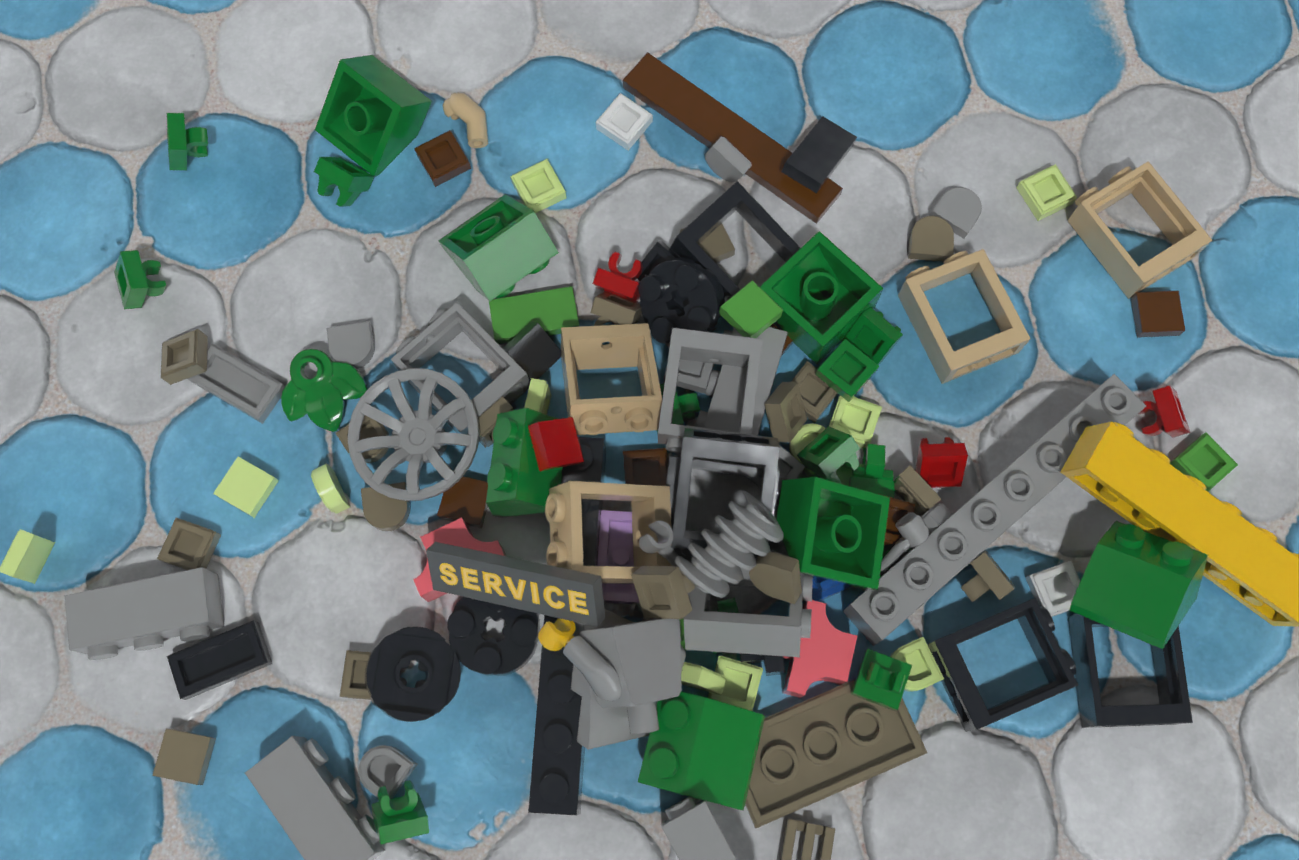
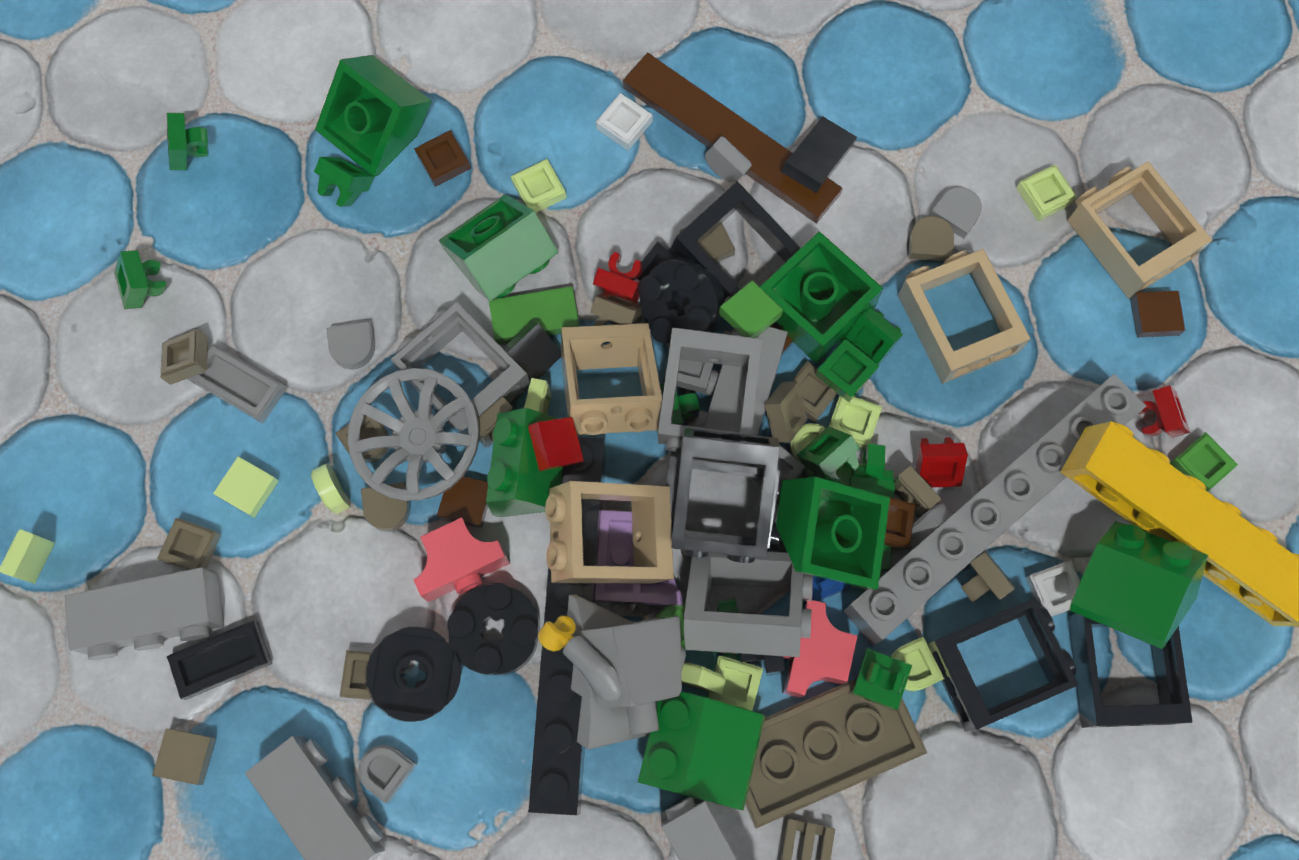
green plate [281,349,368,432] -> none
green tile [371,780,429,845] -> none
dark grey tile [426,542,605,627] -> none
tan arm [443,92,488,148] -> none
reddish brown tile [623,448,668,486] -> none
dark tan tile [631,566,695,619] -> none
light grey hand [639,521,679,566] -> none
light grey piece [675,491,784,598] -> none
dark tan tile [749,552,802,604] -> none
light grey hand [881,512,929,574] -> none

